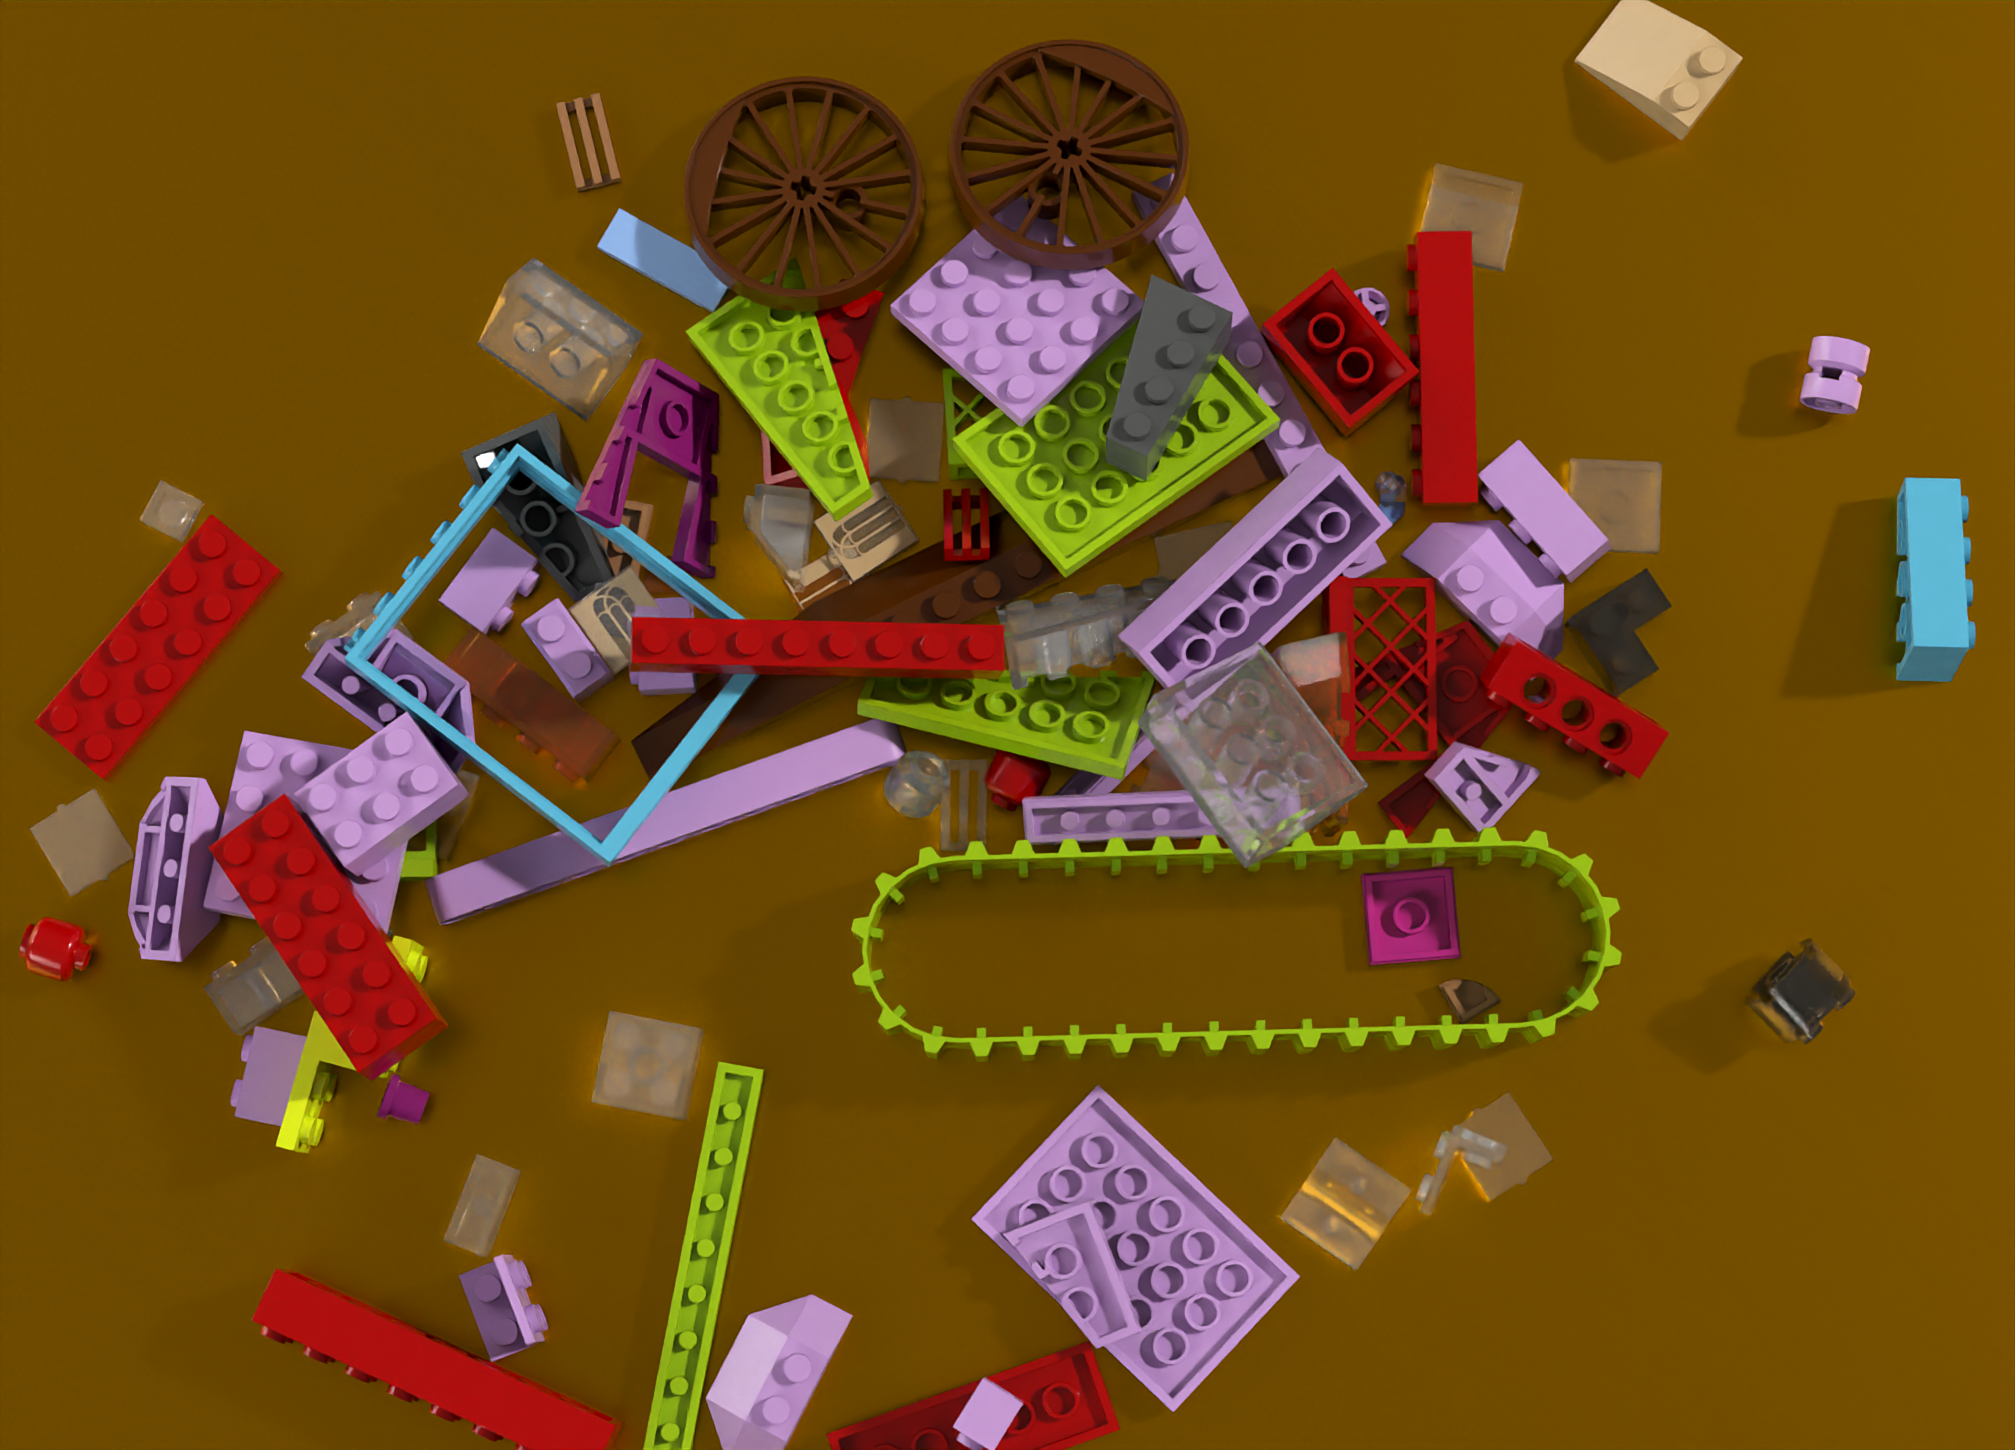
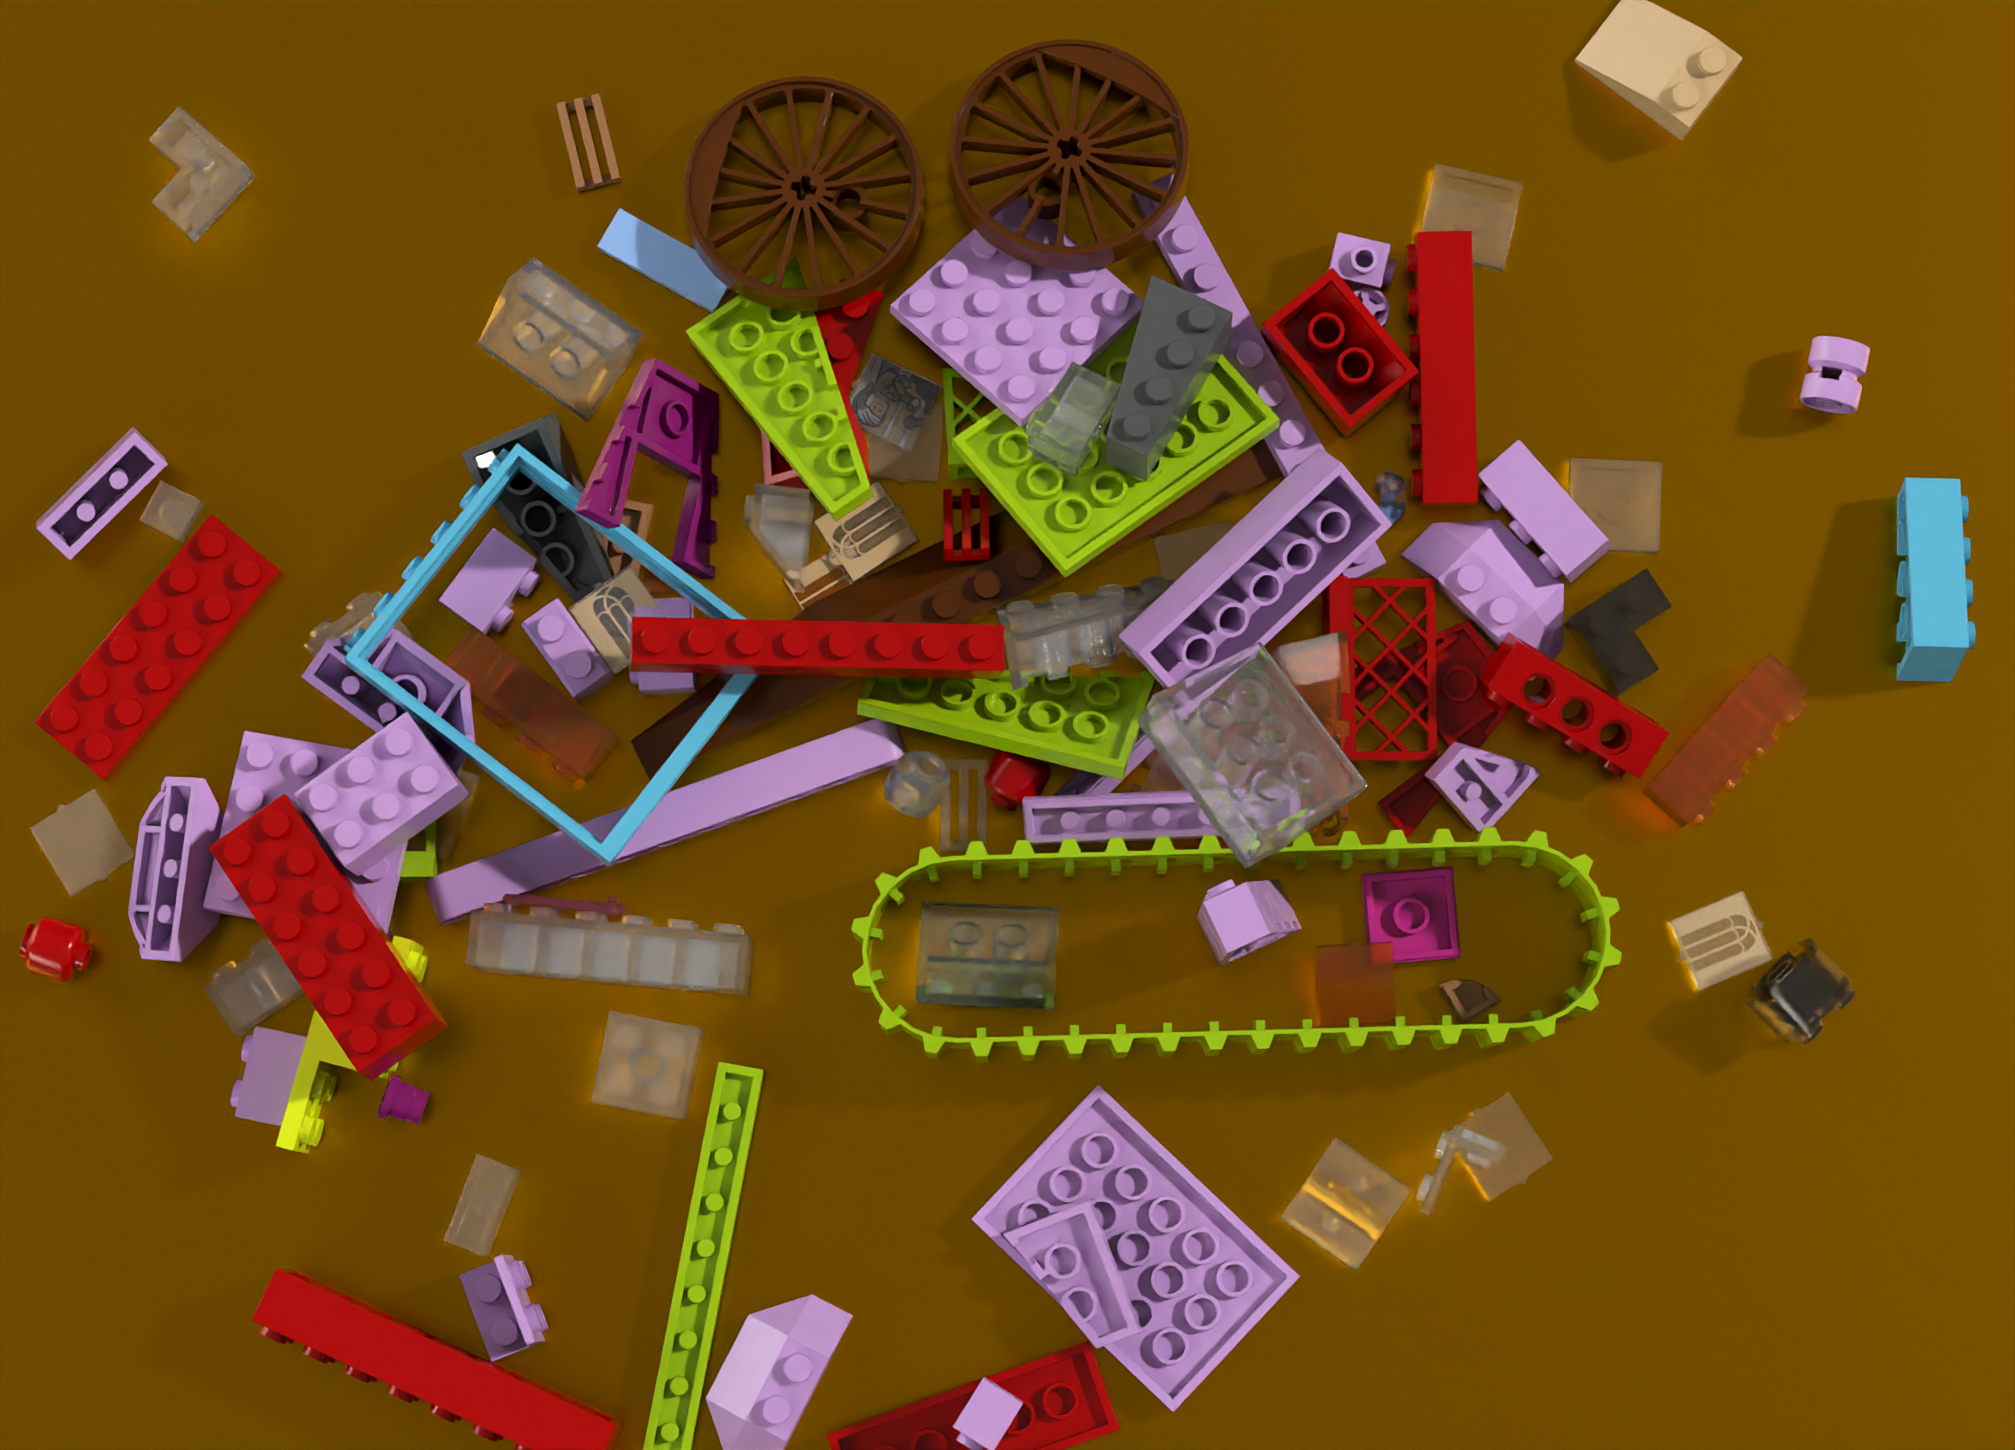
none -> lavender brick [36,427,168,560]
none -> clear brick [149,106,255,243]
none -> clear brick [465,903,754,996]
none -> clear pink container [503,894,629,920]
none -> clear piece [849,352,943,453]
none -> clear slope [916,901,1059,1010]
none -> clear brick [1024,361,1121,478]
none -> lavender wedge [1196,879,1302,967]
none -> clear orange piece [1316,939,1396,1027]
none -> lavender brick [1328,232,1396,292]
none -> clear orange brick [1642,653,1810,828]
none -> clear piece [1669,890,1774,991]

